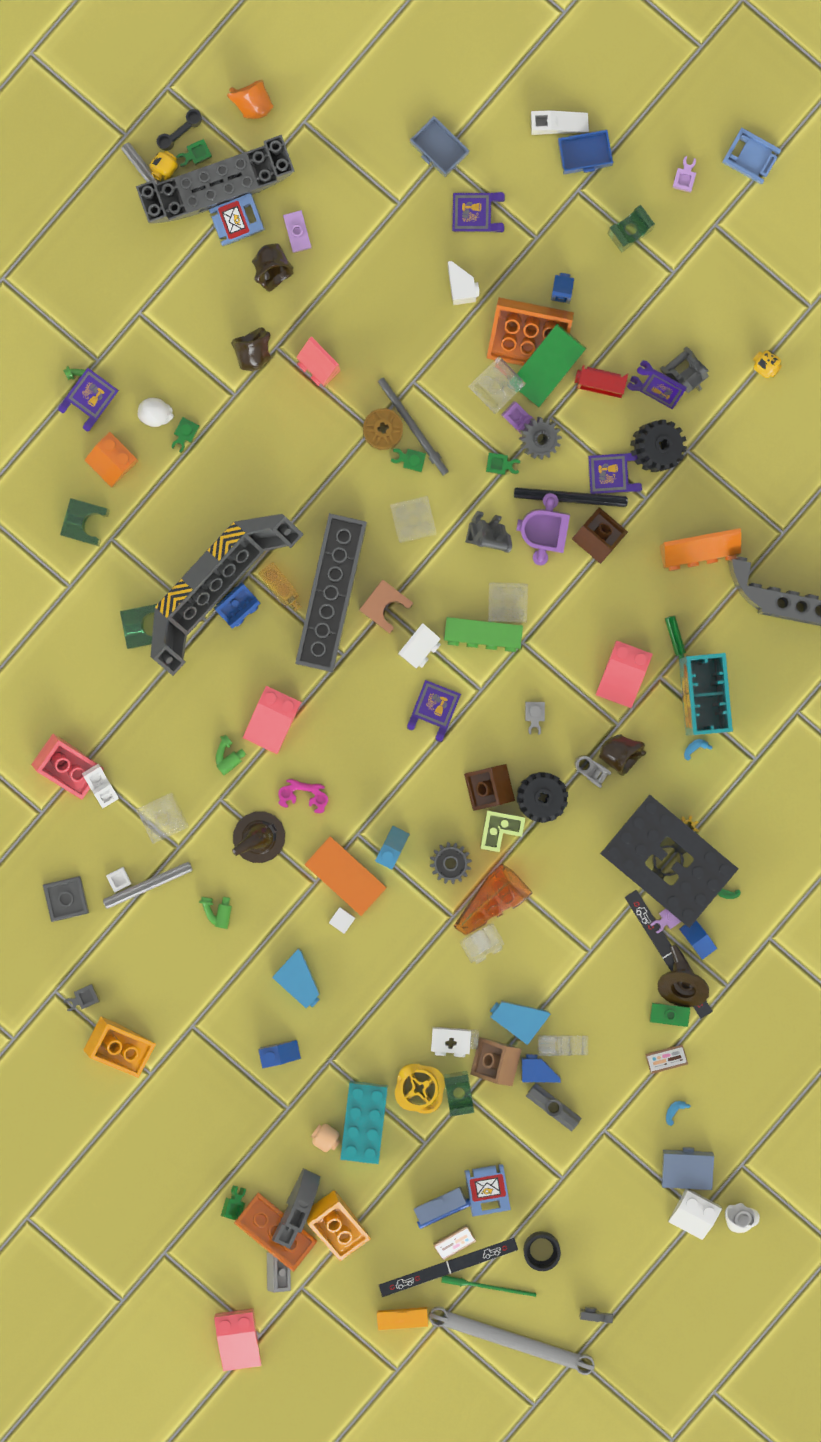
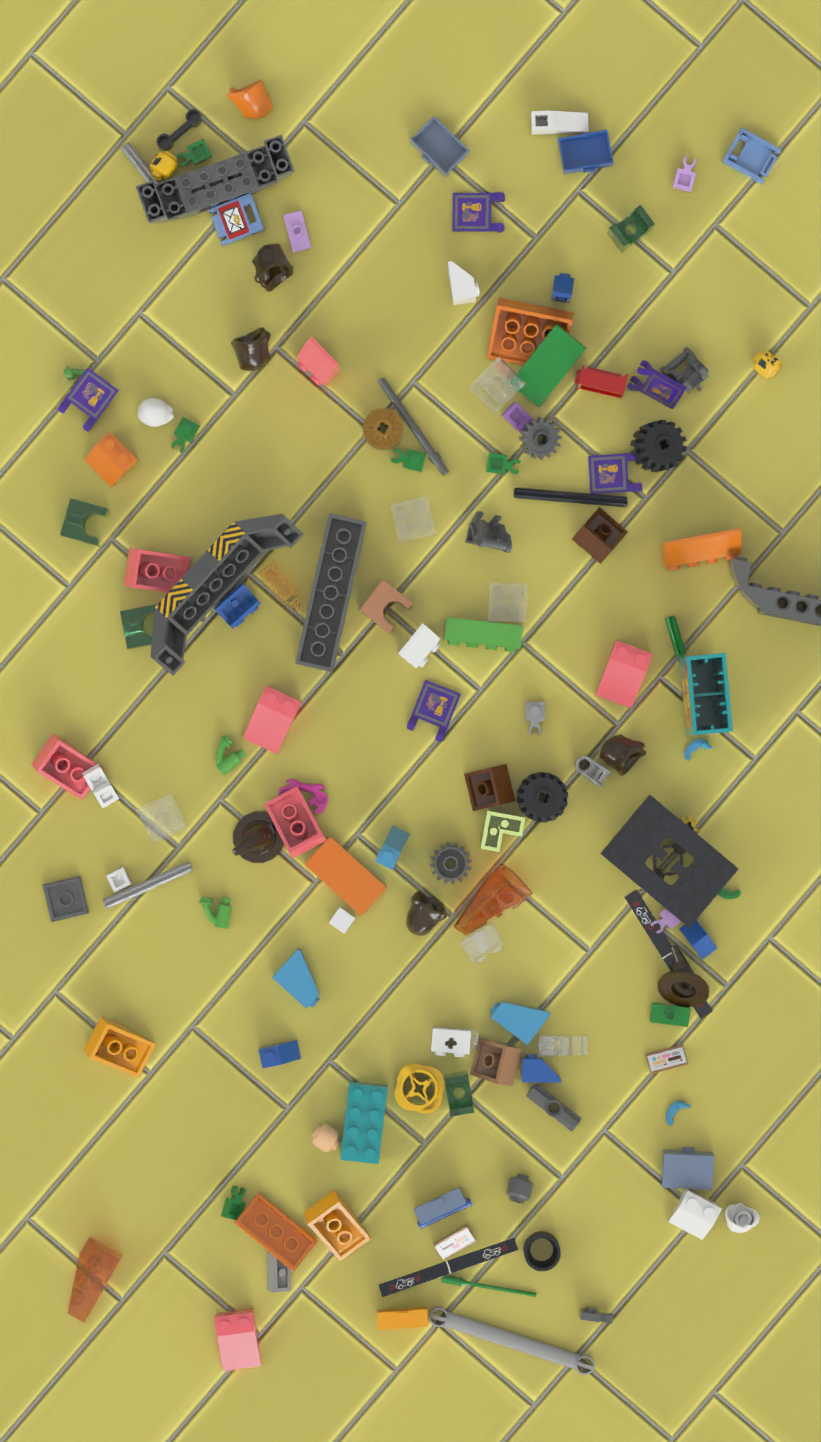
dark grey plate [64,984,100,1011] -> none
dark grey slope [271,1168,320,1249] -> none
container [465,1164,511,1216] -> none
medium lavender piece [516,493,570,566] -> none
none -> clear orange wedge [68,1237,122,1323]
none -> coral slope [124,548,191,592]
none -> coral slope [264,786,326,859]
none -> dark brown piece [406,891,447,936]
none -> dark grey head [506,1174,533,1204]

